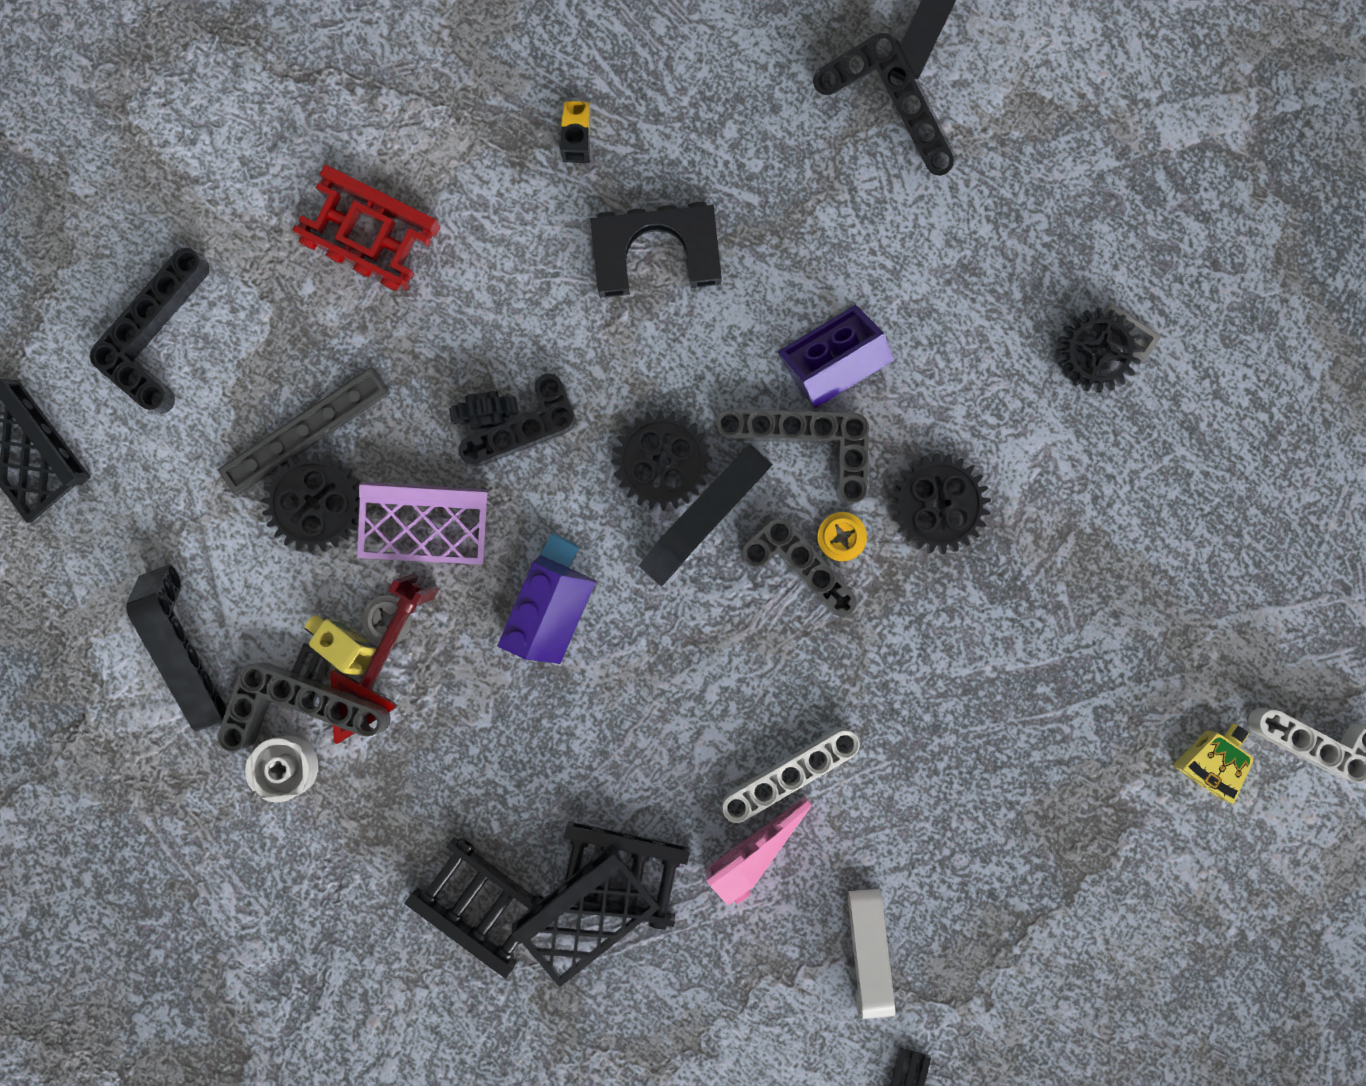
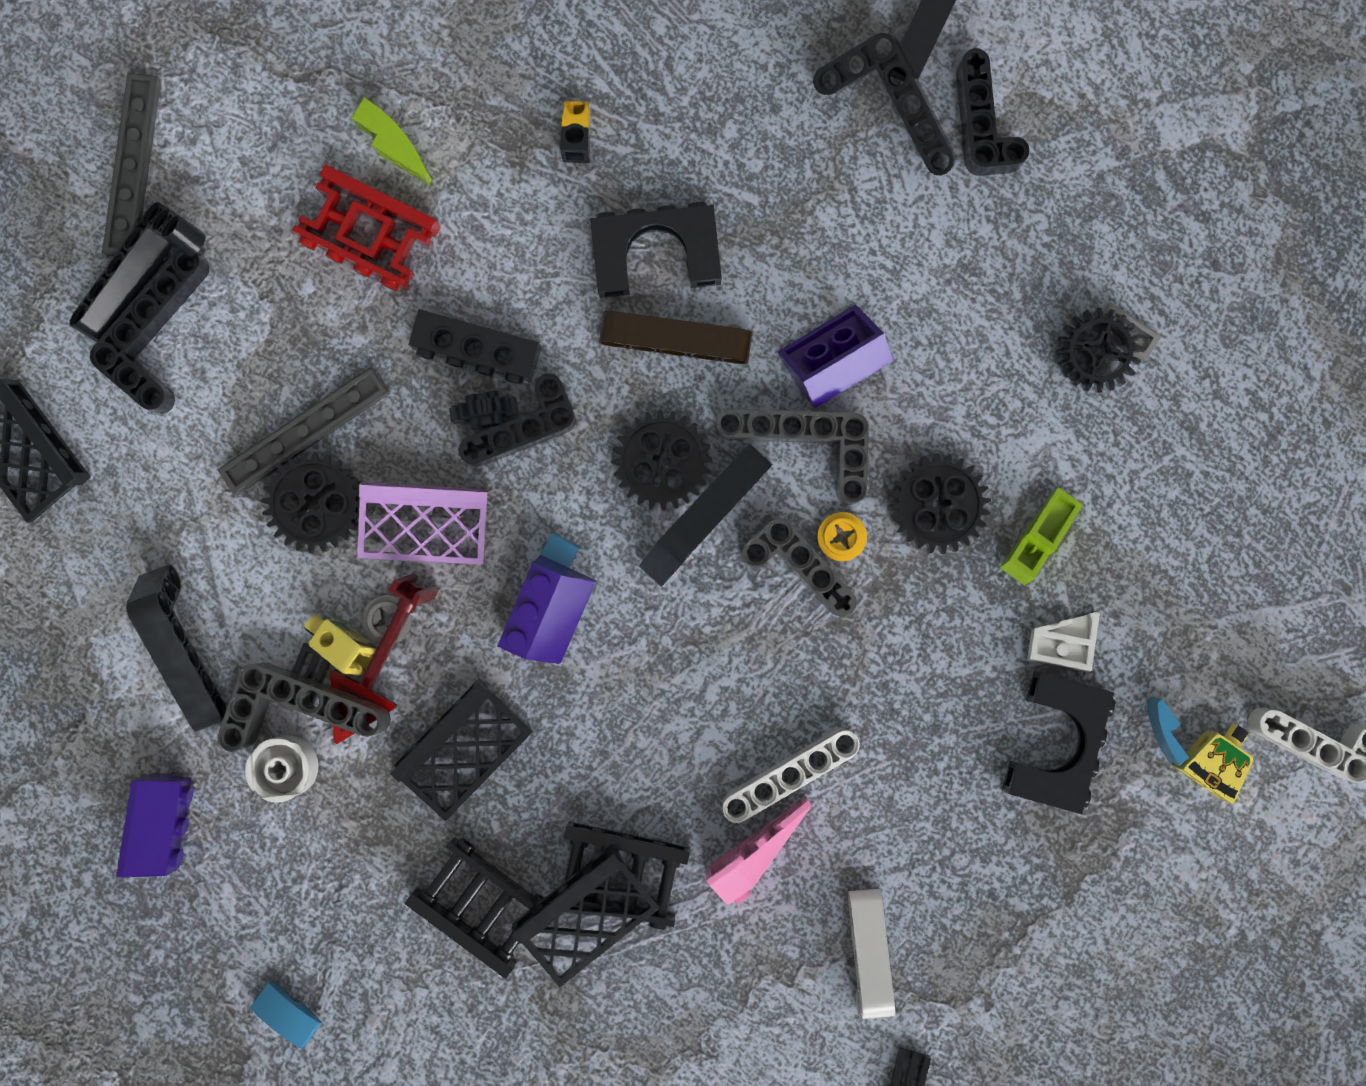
none -> black beam [69,202,206,342]
none -> dark grey tile [102,72,161,256]
none -> dark purple slope [116,772,194,878]
none -> dark azure slope [250,982,322,1048]
none -> lime slope [351,97,432,185]
none -> black fence [390,678,533,821]
none -> black brick [408,309,542,385]
none -> dark brown beam [599,311,753,364]
none -> black beam [956,48,1030,176]
none -> lime slope [999,487,1083,586]
none -> black arch [1002,671,1115,814]
none -> white wing [1027,612,1100,673]
none -> dark azure slope [1147,697,1189,765]

